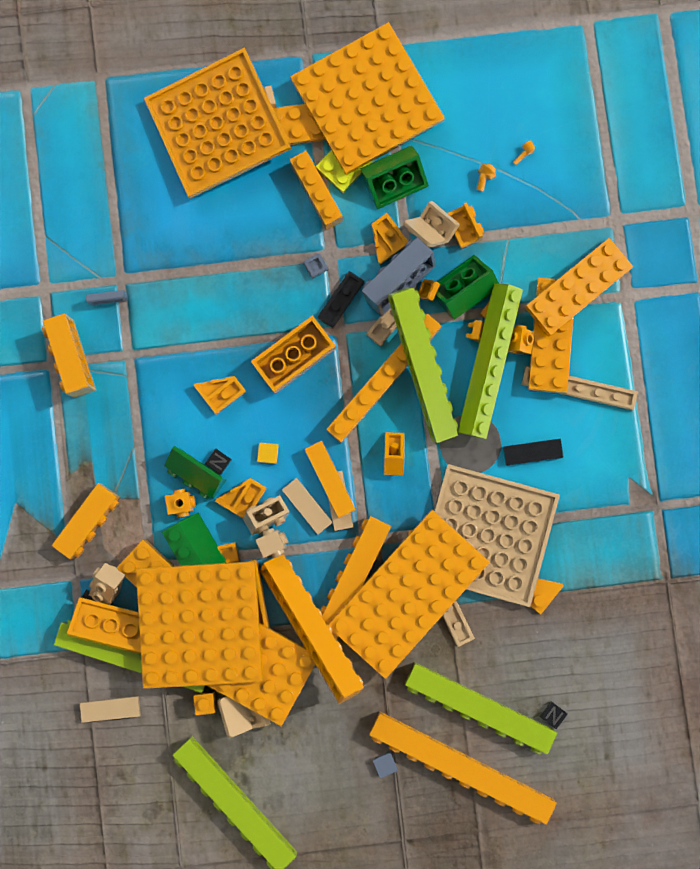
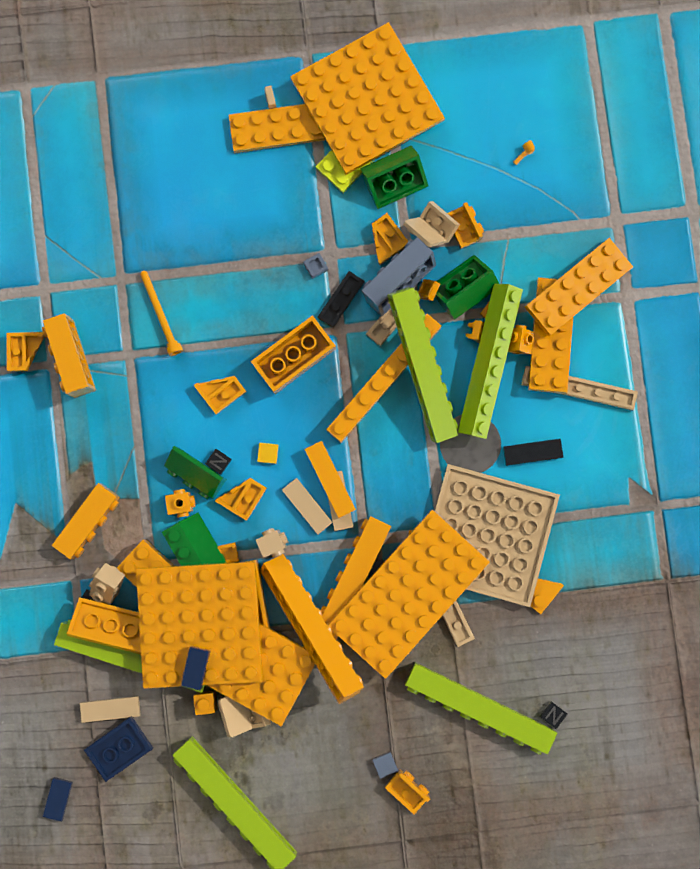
sand blue tile [86,290,128,306] -> none
light orange plate [144,47,292,199] -> none
tan brick [243,496,289,535] -> none
light orange brick [290,151,343,230] -> none
light orange brick [369,711,557,825] -> none
light orange slope [384,432,404,475] -> none
light orange plate [476,163,496,191] -> none
none -> light orange wing [6,332,45,372]
none -> dark blue tile [43,777,73,822]
none -> dark blue tile [84,716,153,782]
none -> light orange piece [140,271,183,356]
none -> dark blue tile [181,646,210,691]
none -> light orange bracket [385,769,430,814]

